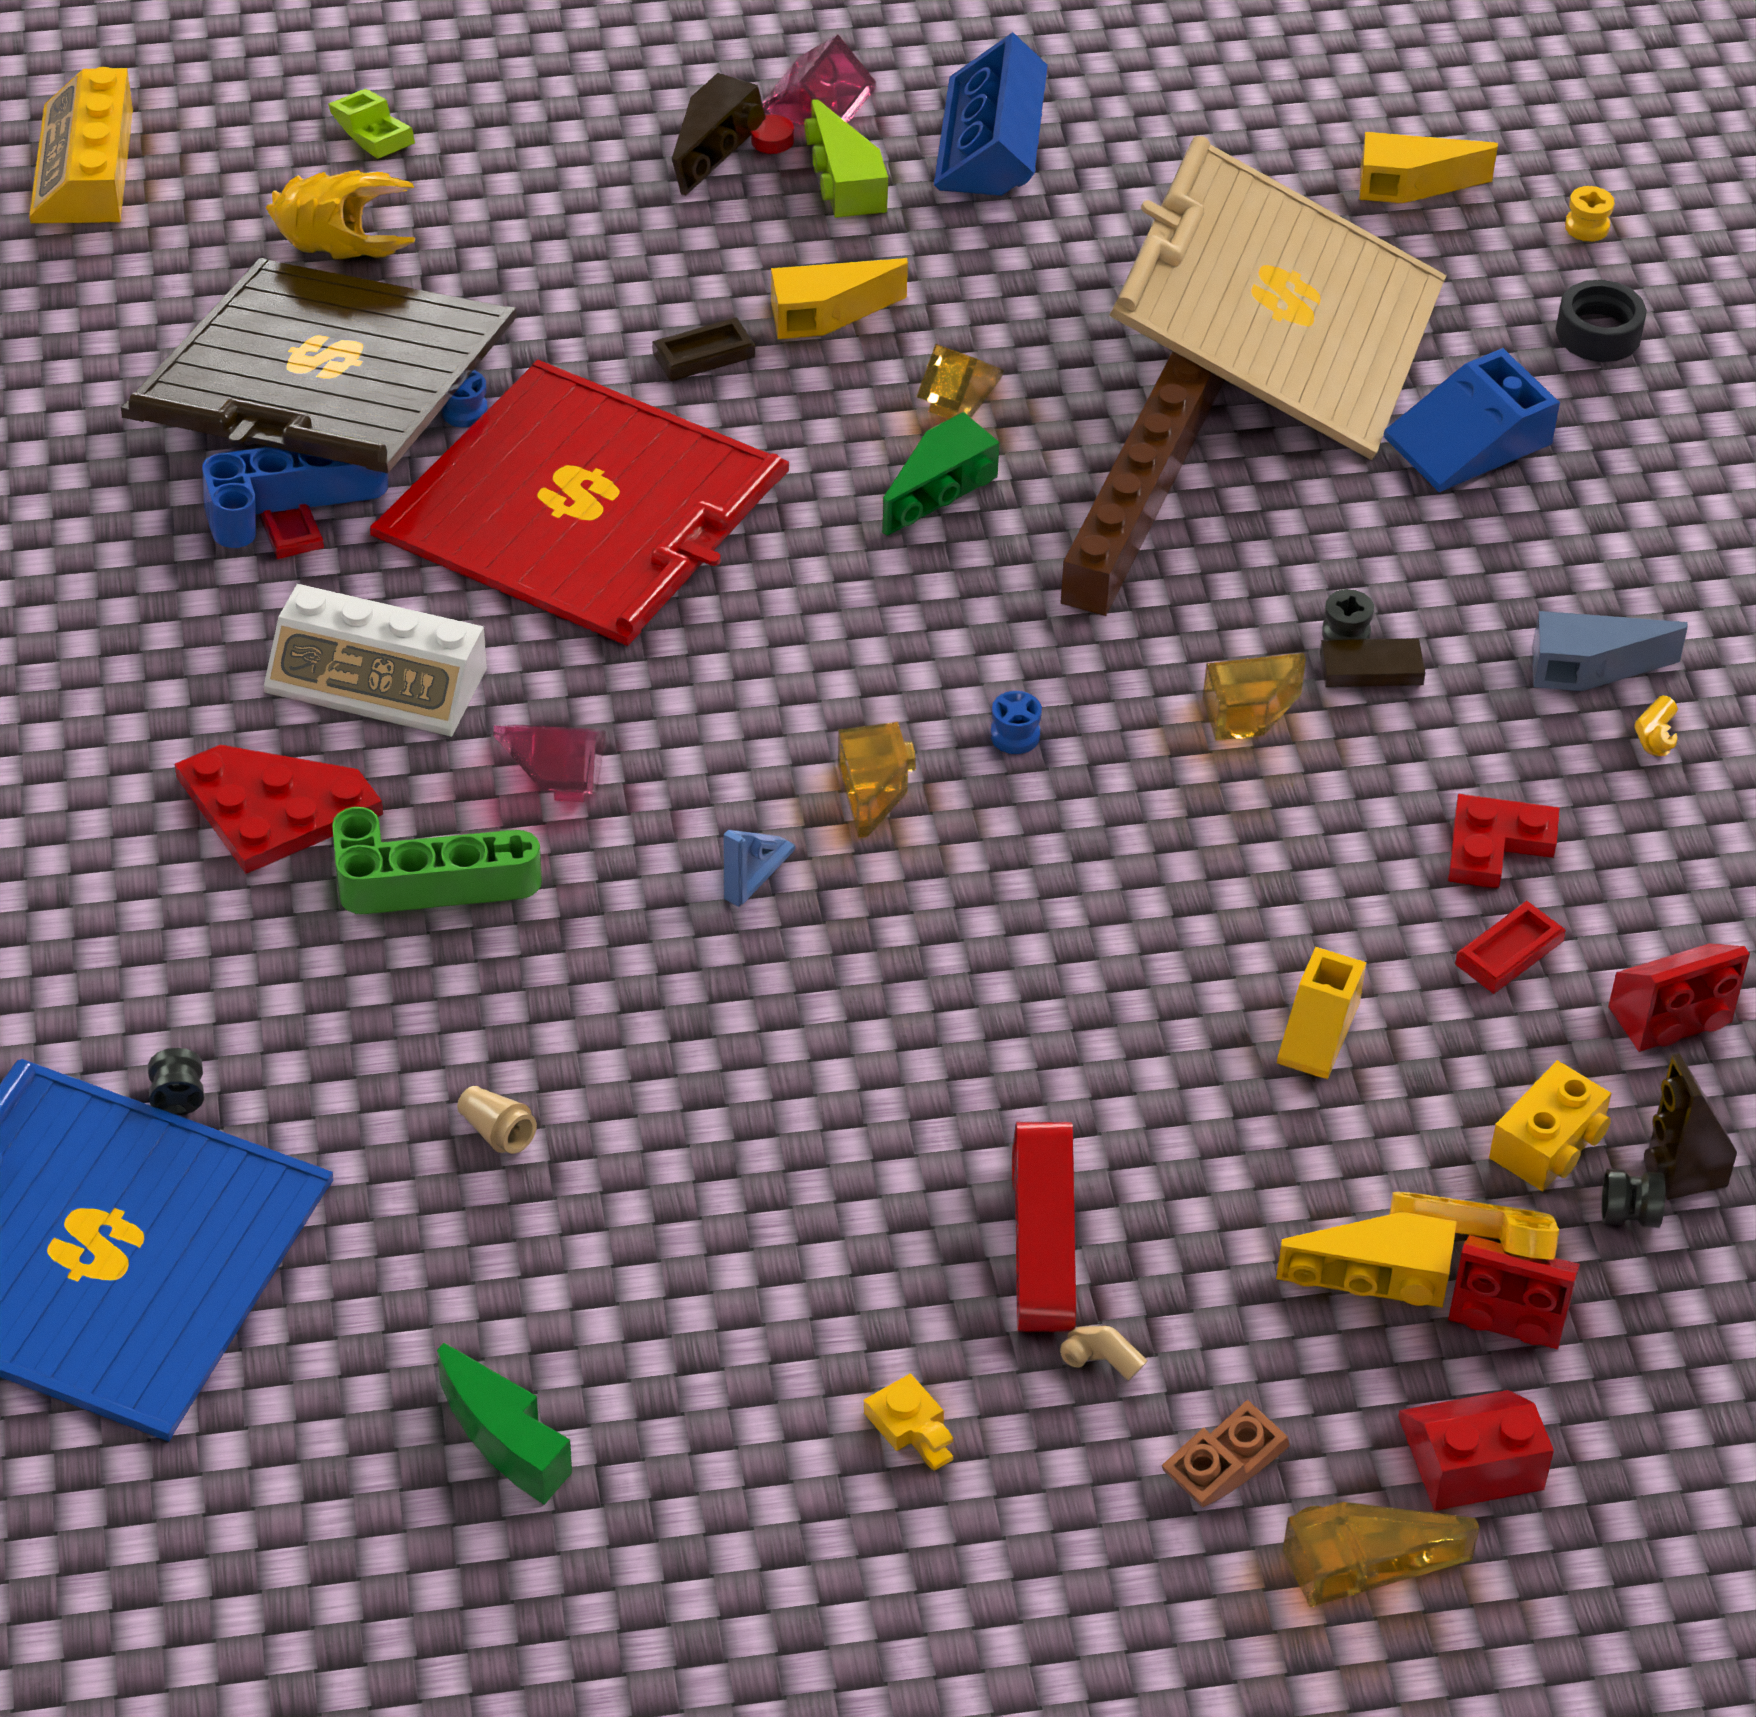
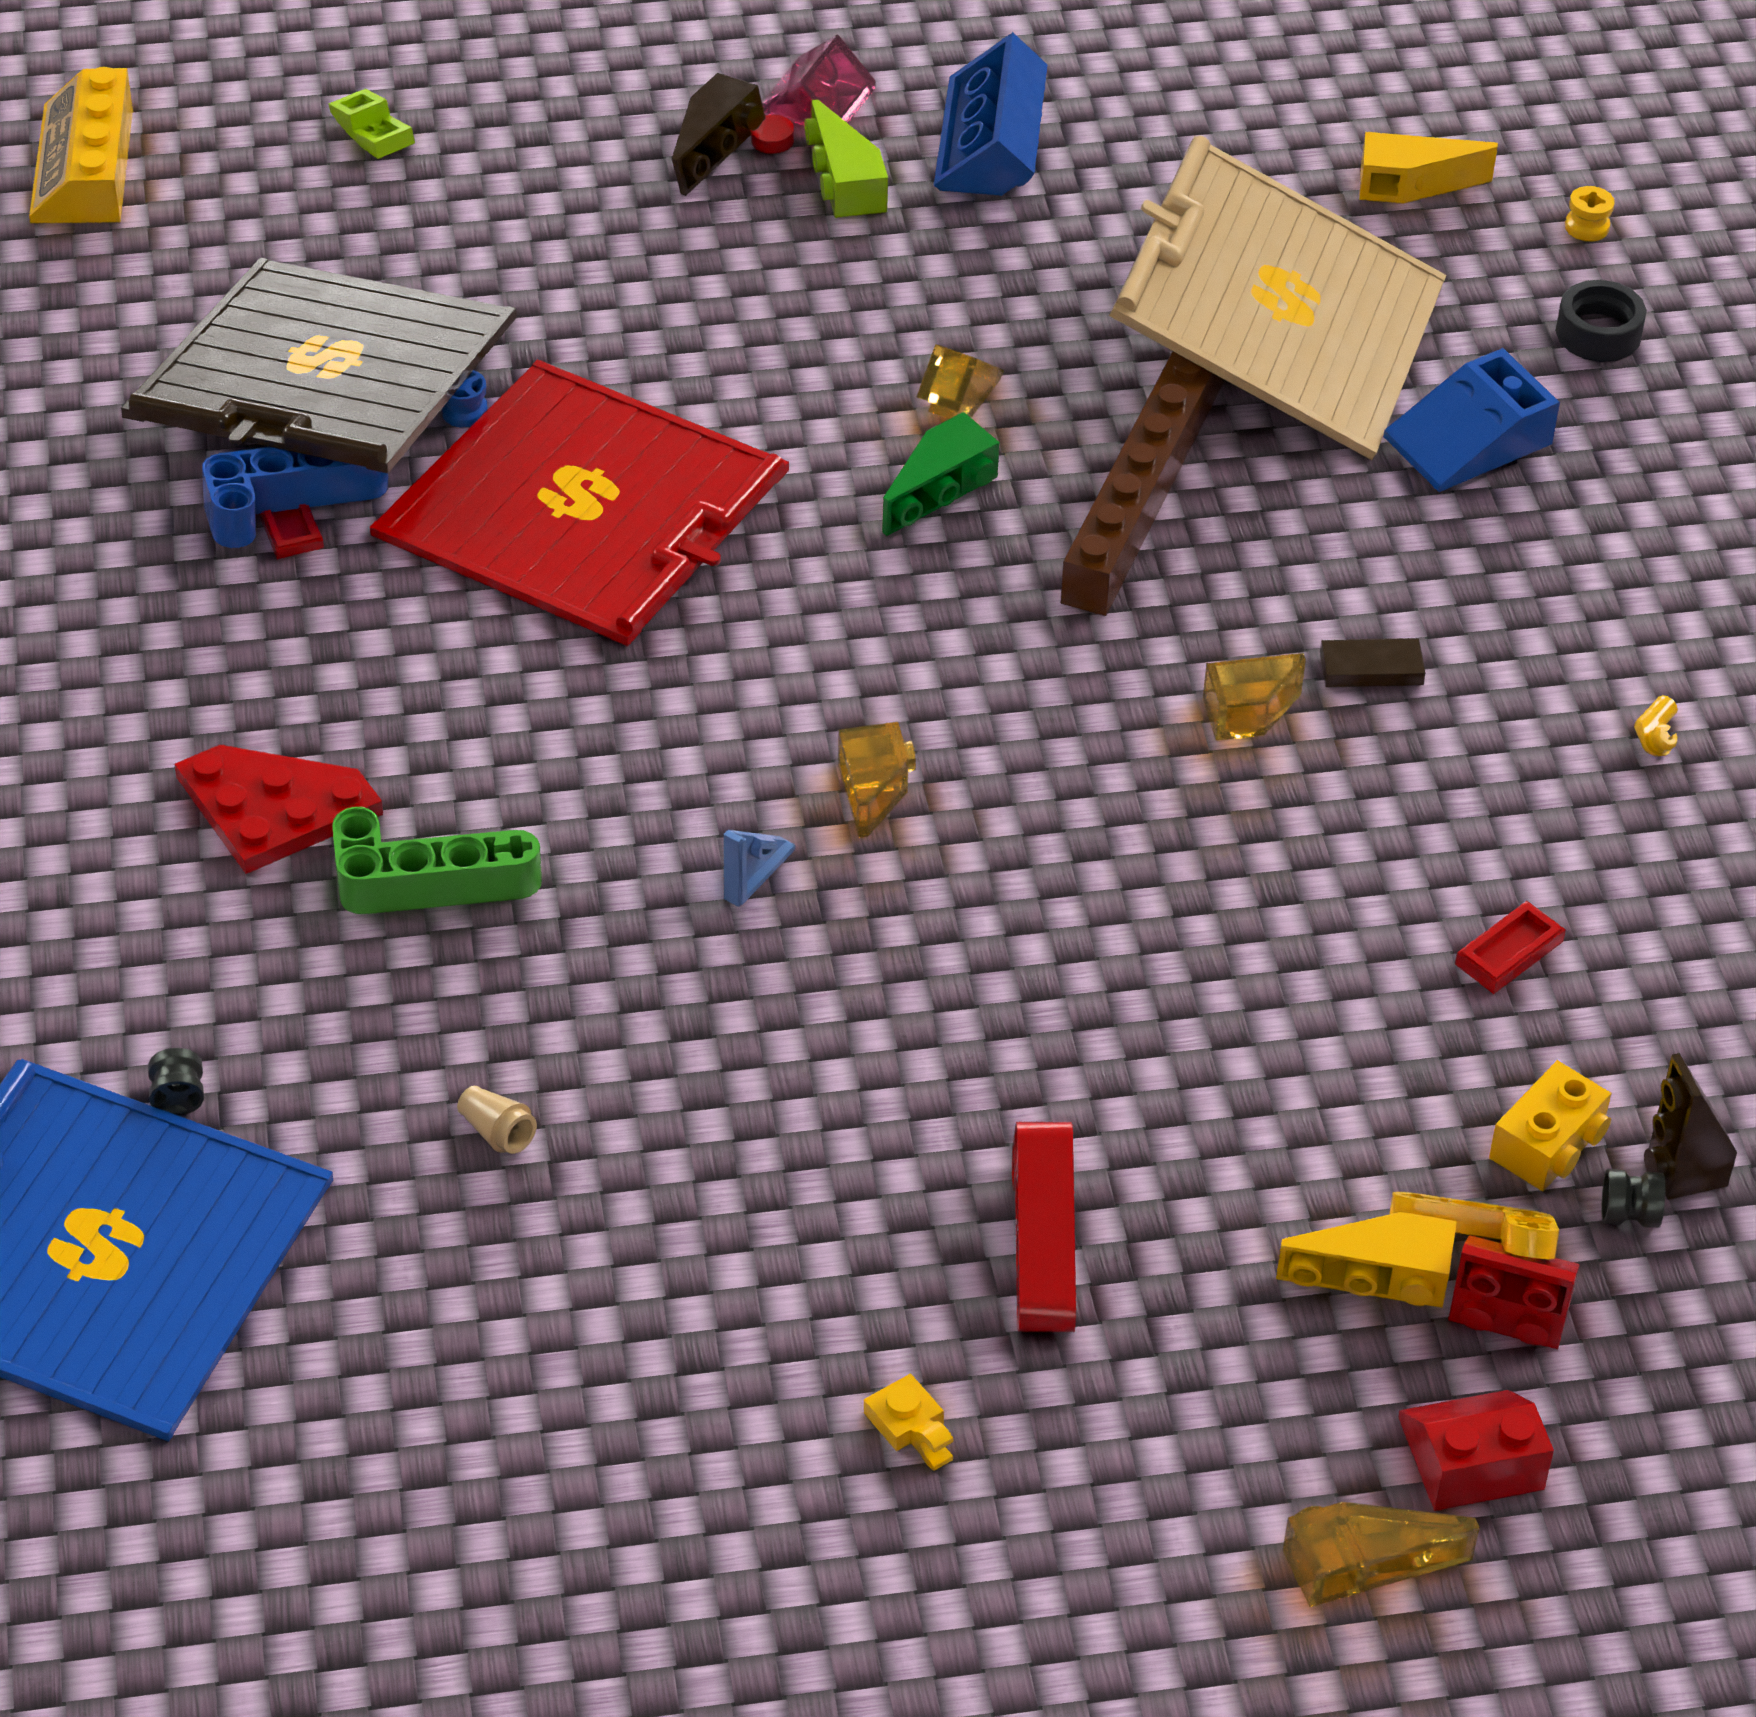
slope [264,584,487,737] -> none
yellow head [266,170,415,259] -> none
green slope [437,1343,572,1505] -> none
clear pink slope [493,724,606,802] -> none
dark brown tile [652,317,755,382] -> none
yellow slope [771,258,908,339] -> none
blue wheel [990,691,1042,754] -> none
tan arm [1060,1326,1148,1381] -> none
nougat slope [1162,1400,1290,1507] -> none
yellow slope [1277,947,1367,1080] -> none
pearl dark grey wheel [1322,589,1374,640] -> none
red plate [1448,794,1560,889] -> none
sand blue slope [1532,611,1688,691] -> none
red slope [1608,943,1750,1052] -> none

